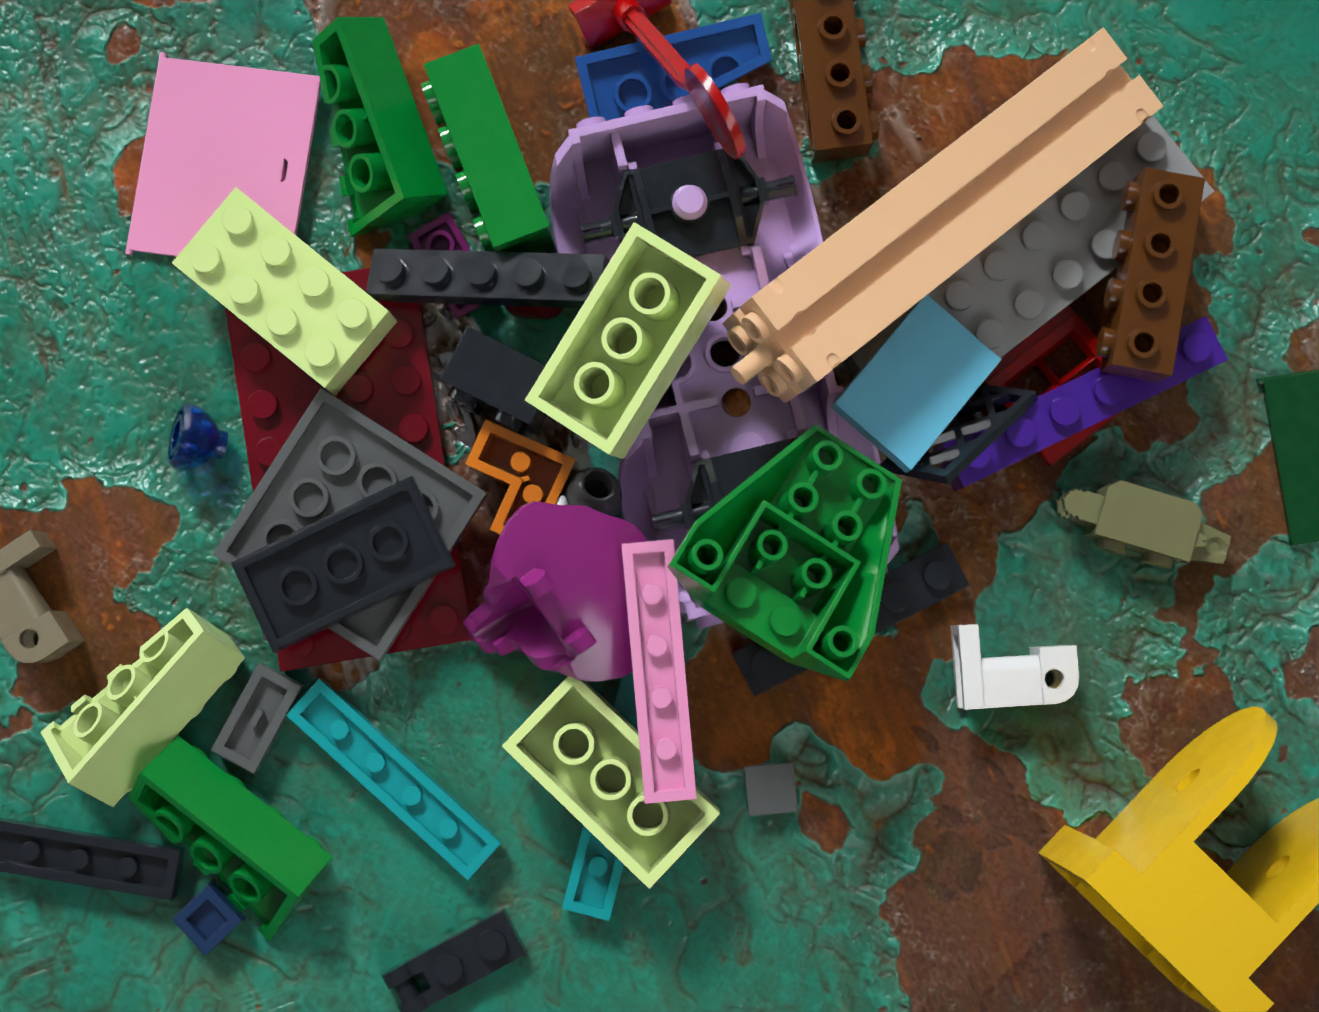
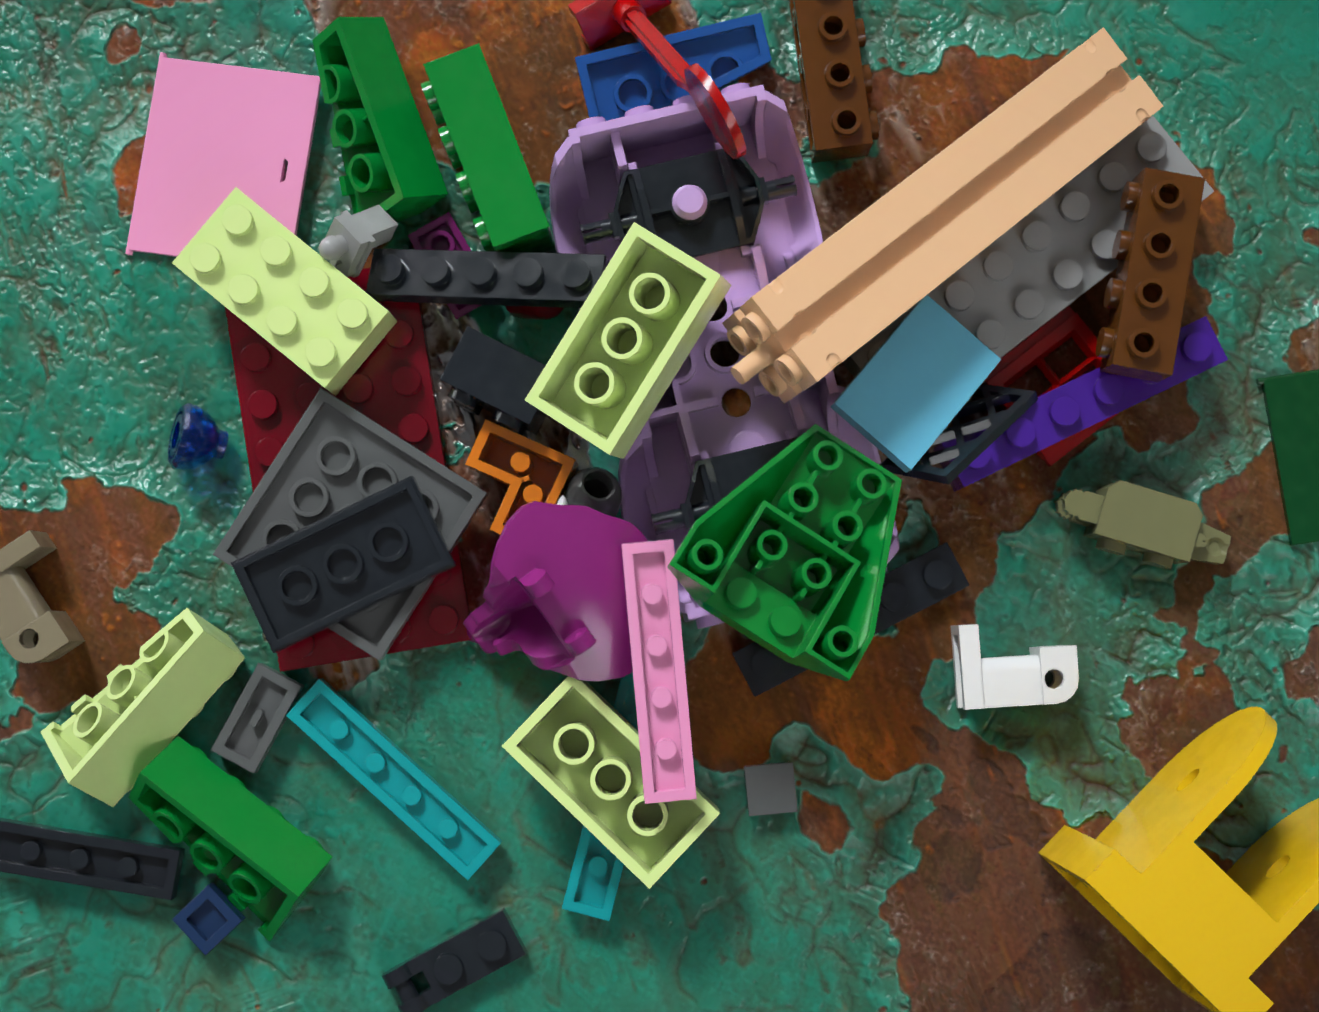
none -> light grey piece [318,205,398,278]

